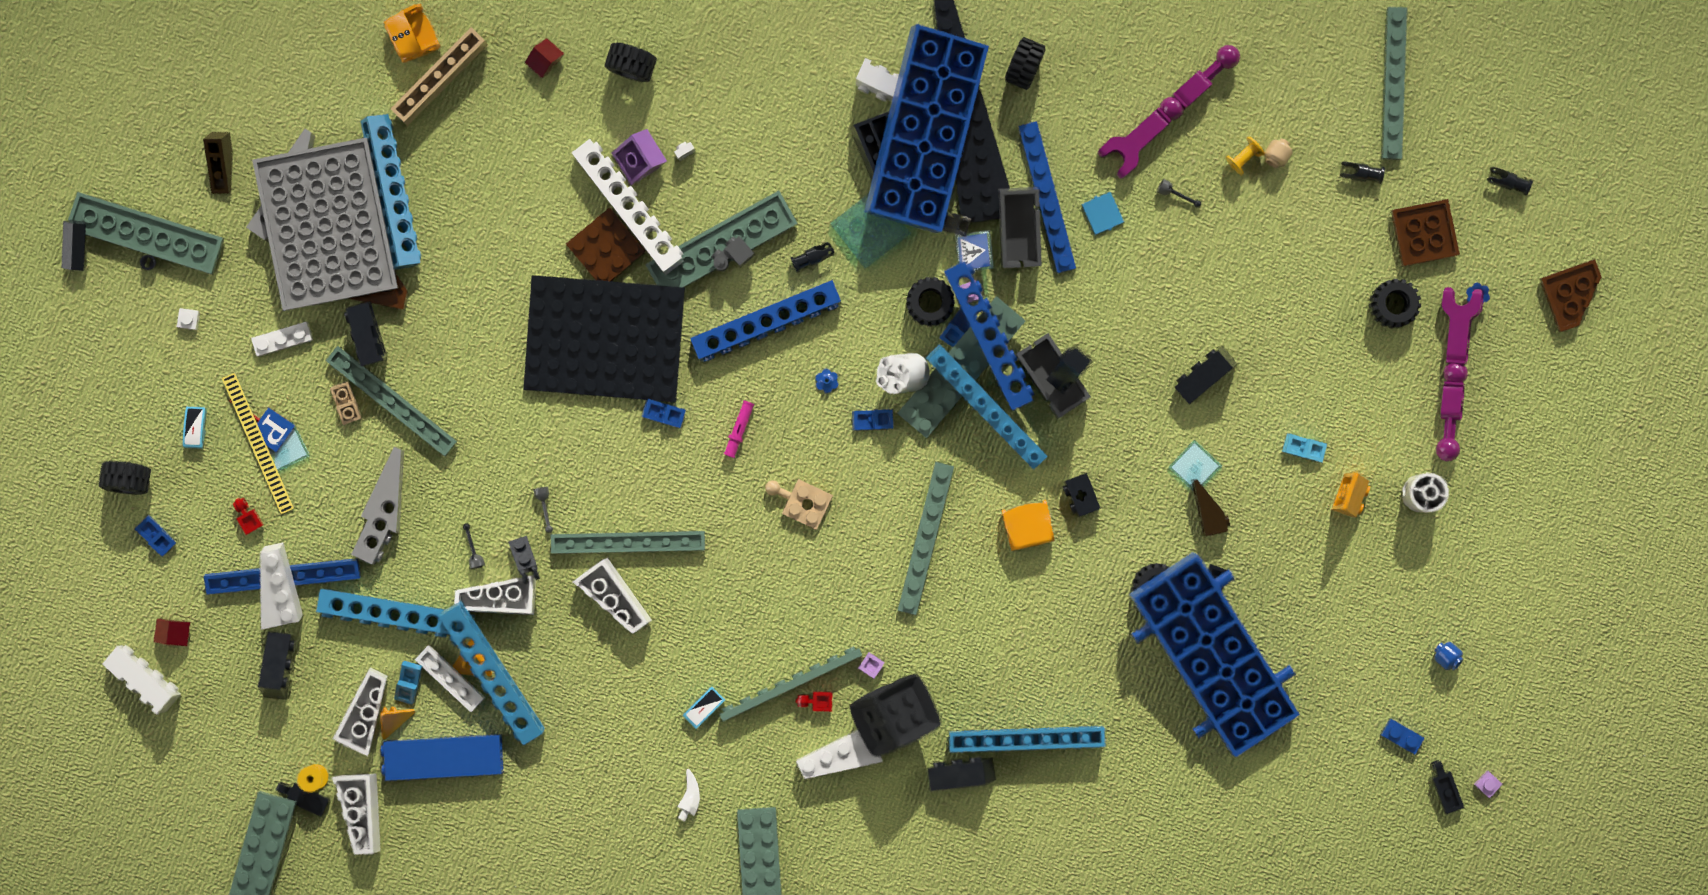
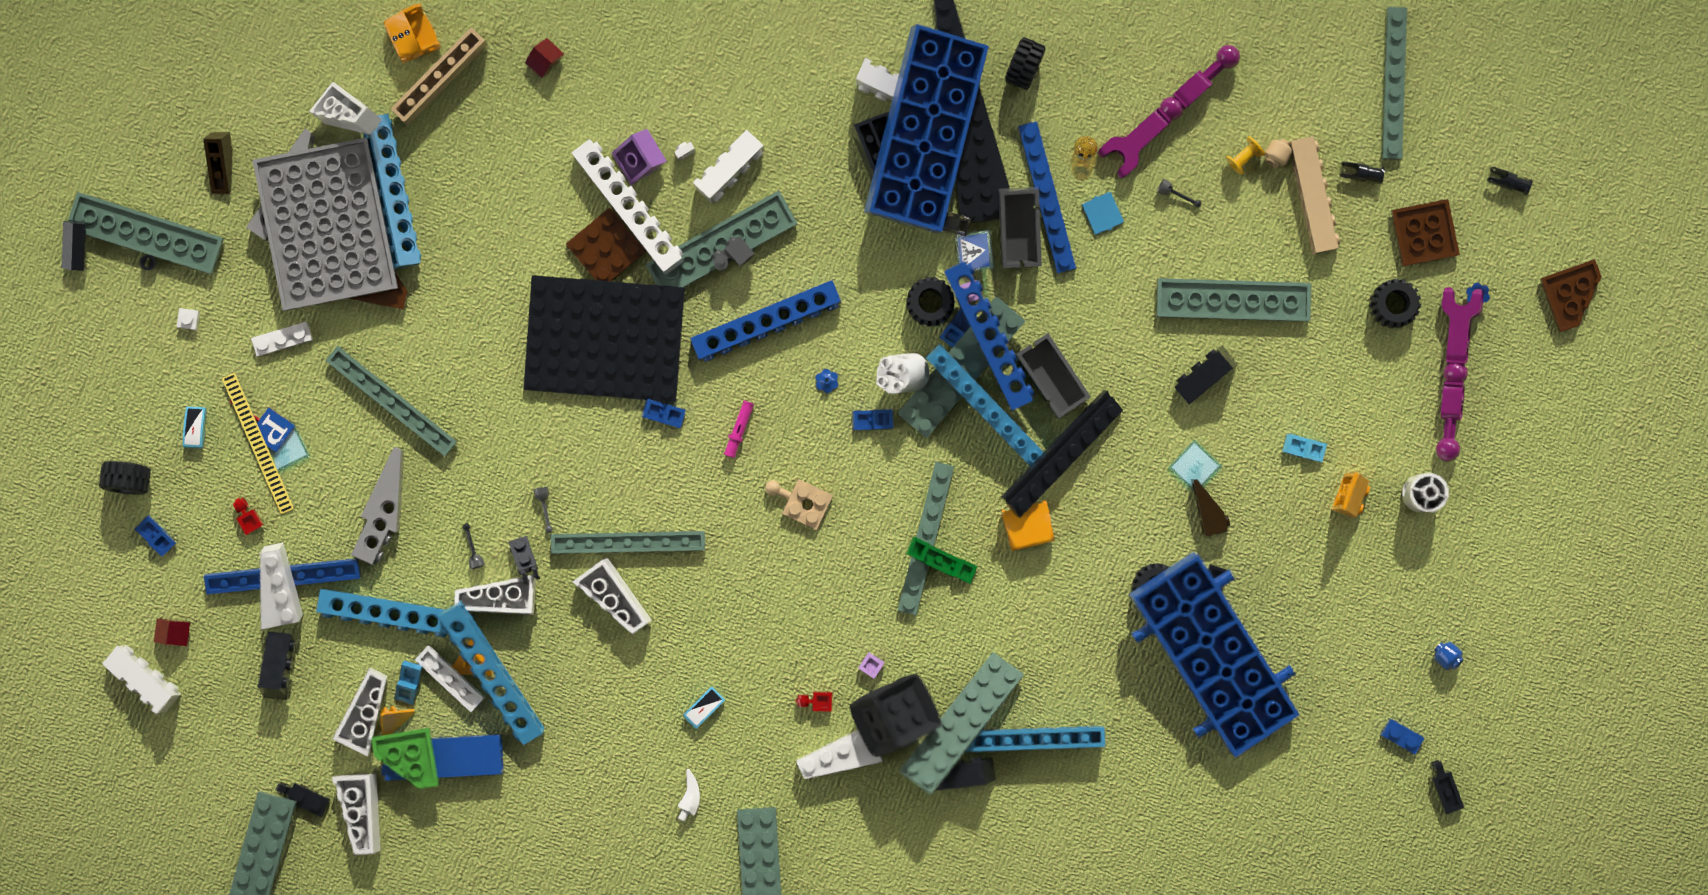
yellow piece [297,764,329,792] -> none
tan slope [330,381,361,425] -> none
black wedge [344,301,387,366] -> none
black tyre [604,43,657,82] -> none
sand green plate [719,646,862,721] -> none
black piece [790,242,834,273] -> none
clear light blue plate [830,194,910,269] -> none
black wedge [1046,346,1093,395] -> none
black brick [1062,473,1101,517] -> none
lavender plate [1474,770,1502,798] -> none
none -> white wedge [309,82,382,135]
none -> bright green plate [371,727,439,789]
none -> white wedge [693,130,764,203]
none -> sand green plate [900,652,1024,795]
none -> green slope [906,536,978,584]
none -> black plate [1001,390,1123,518]
none -> clear yellow piece [1074,136,1098,160]
none -> sand green plate [1156,278,1311,322]
none -> tan brick [1289,136,1340,255]

